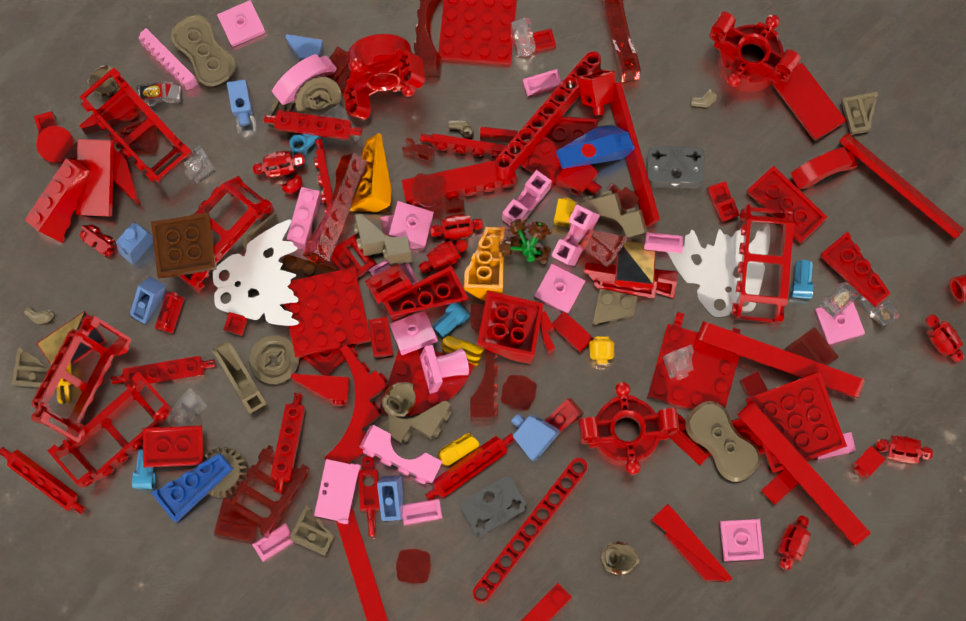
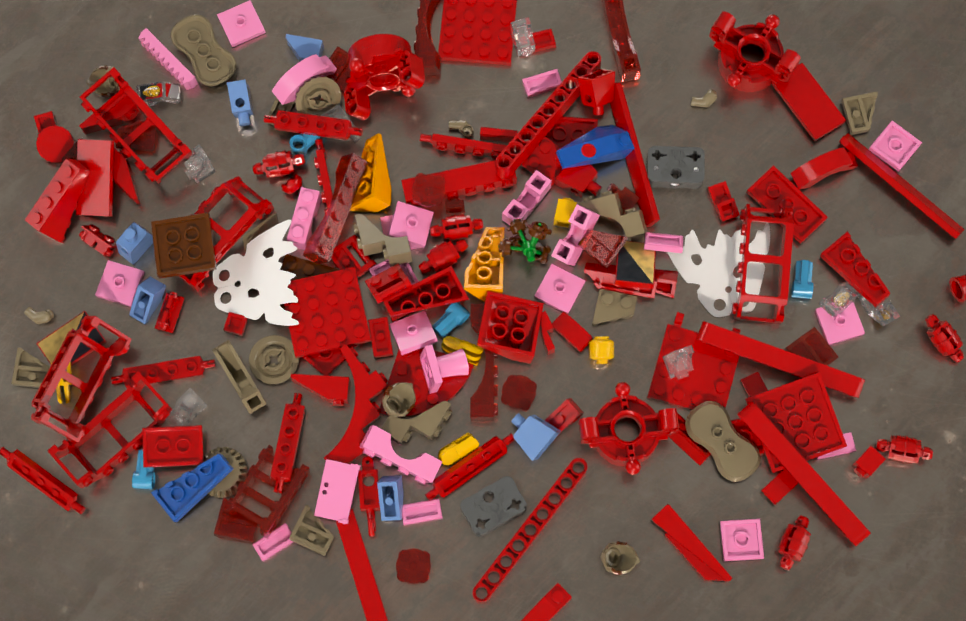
clear red plate [402,138,435,163] -> none
none -> bright pink plate [95,260,145,307]
none -> bright pink plate [868,121,922,172]

